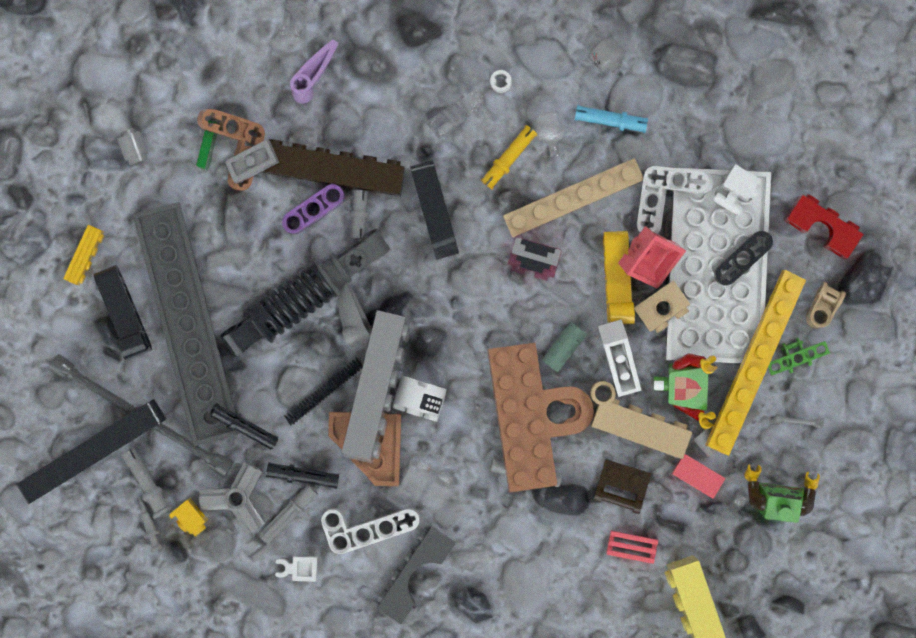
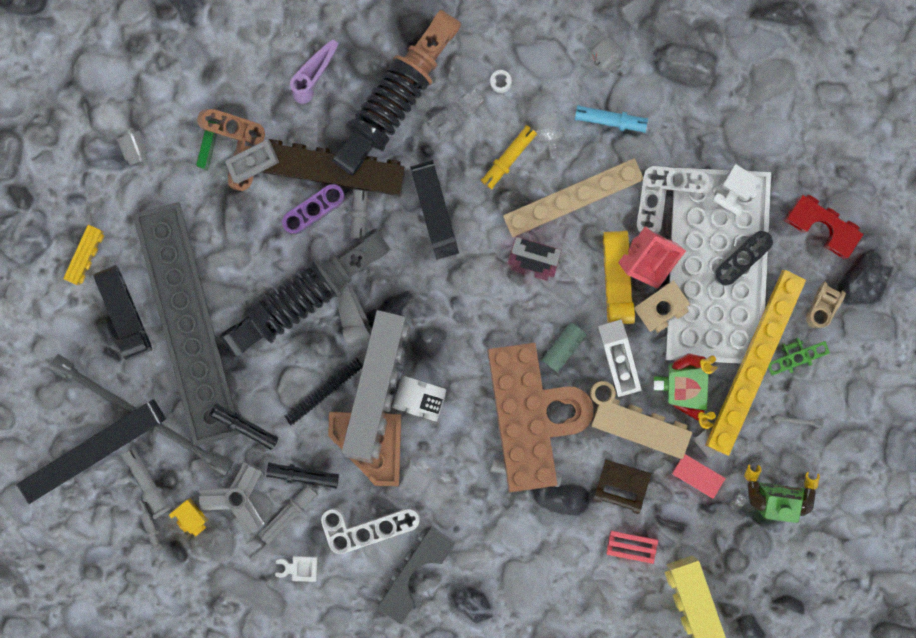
none -> black piece [332,9,462,176]

